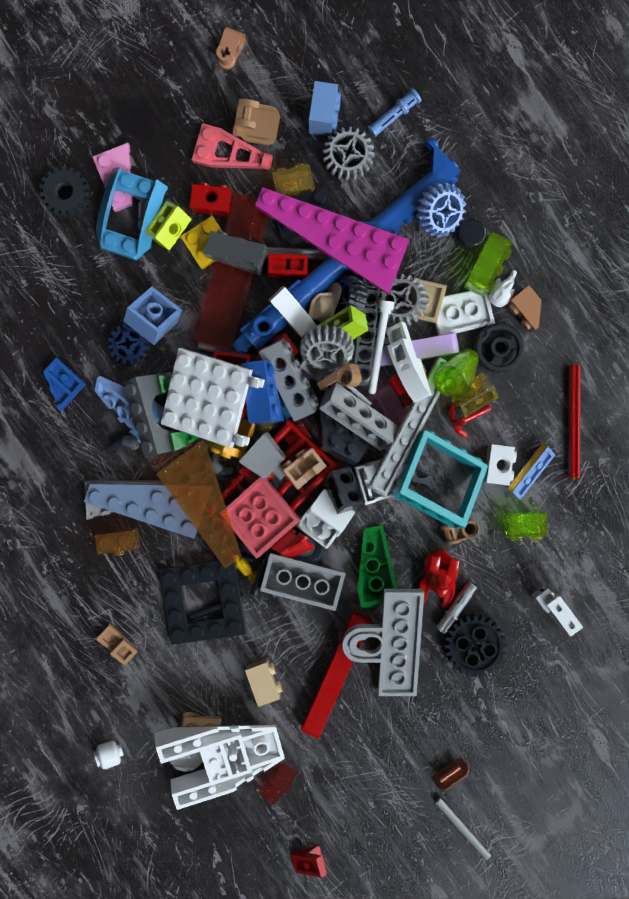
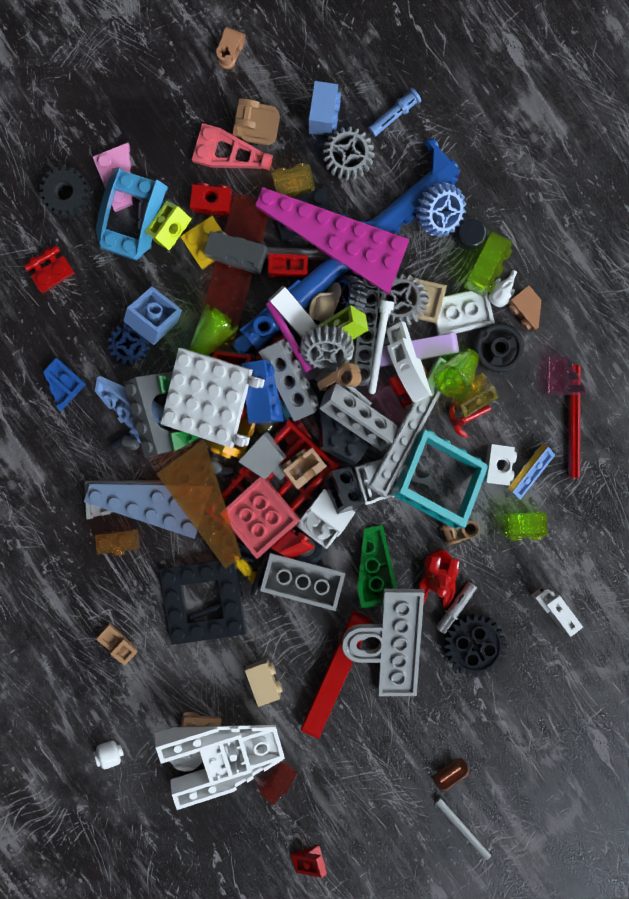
none -> red plate [24,245,75,293]
none -> clear neon green cone [188,305,238,356]
none -> dark pink bar [266,301,312,373]
none -> clear pink wing [548,356,587,395]

